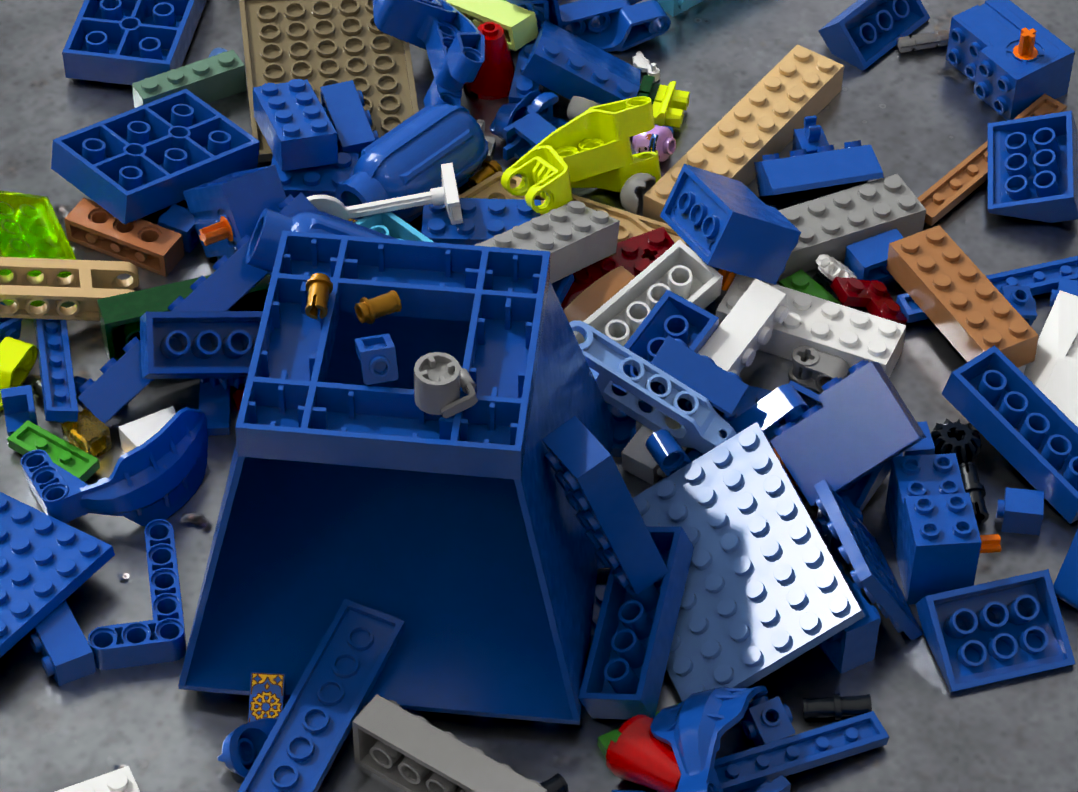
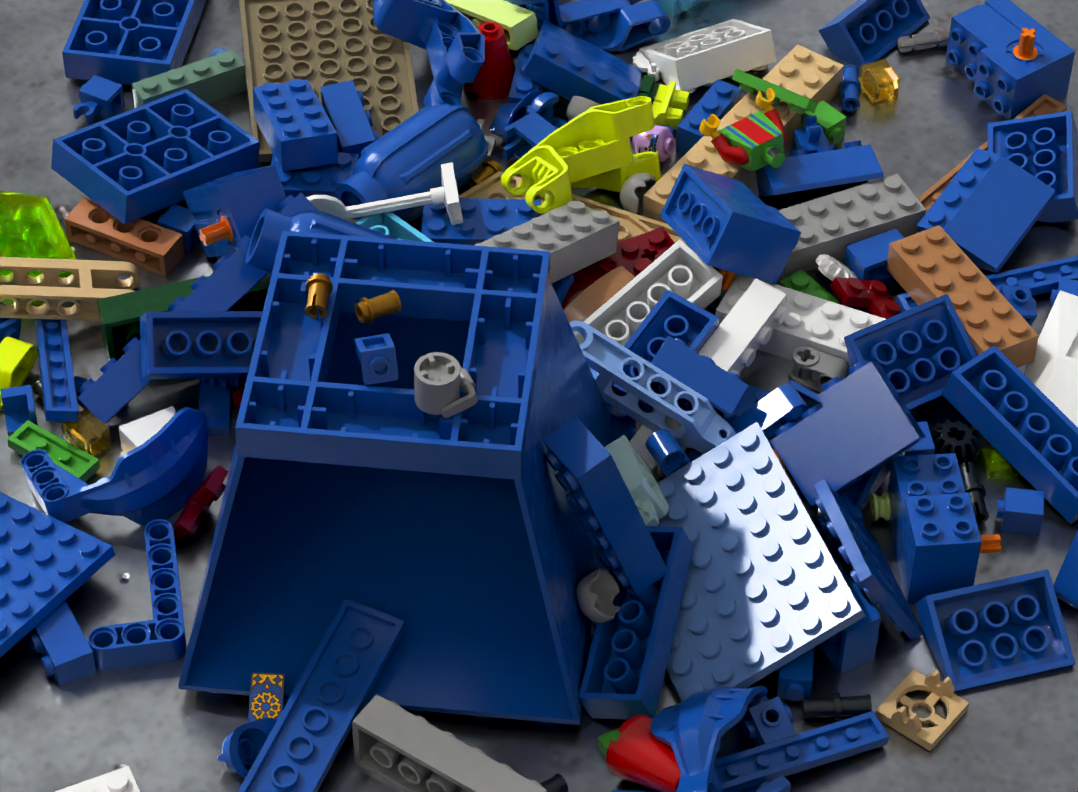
none -> blue brick [73,75,125,124]
none -> dark red plate [173,465,229,544]
none -> light grey hair [576,568,620,623]
none -> light aqua hinge [605,435,669,526]
none -> white slope [639,19,777,93]
none -> blue brick [676,79,742,155]
none -> torso [699,88,786,171]
none -> bright green plate [732,69,818,115]
none -> blue brick [777,649,814,701]
none -> bright green brick [801,100,847,145]
none -> blue pin [840,65,861,112]
none -> blue slope [844,294,978,412]
none -> clear yellow brick [859,59,900,106]
none -> yellowish green bush [870,492,891,522]
none -> tan piece [875,669,969,752]
none -> blue slope [917,148,1056,273]
none -> clear neon green plate [980,447,1019,479]

